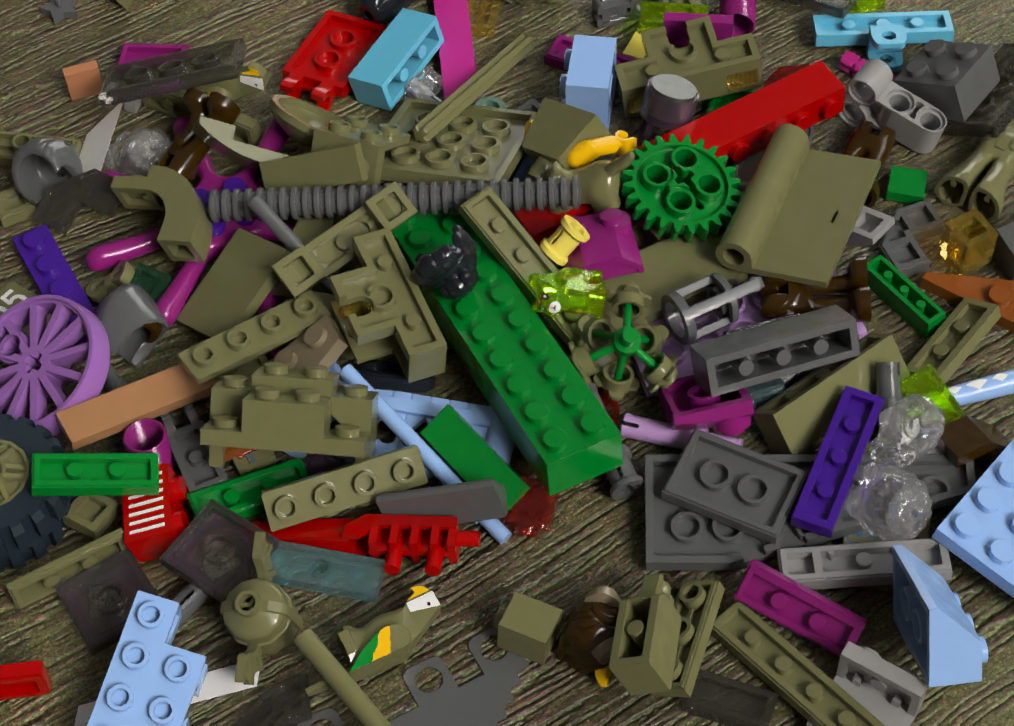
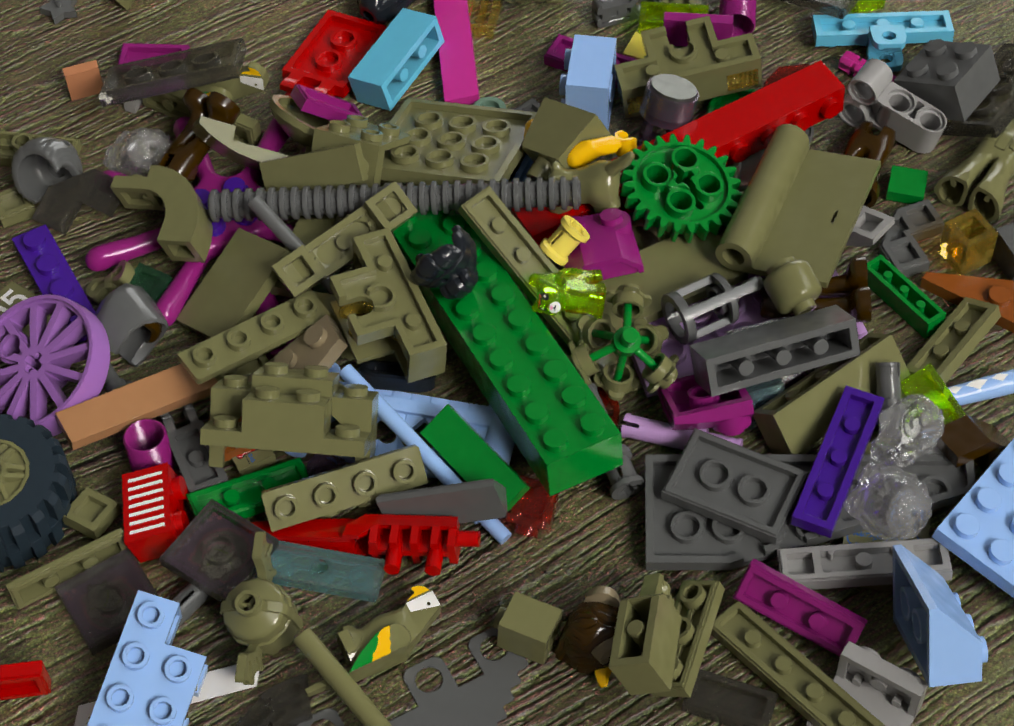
green tile [32,453,159,496] -> none
white sticker [79,99,124,181] -> none
clear piece [403,65,443,101] -> none
olive axle [412,34,534,144] -> none
none -> magenta tile [290,84,363,121]
none -> olive head [763,256,822,316]

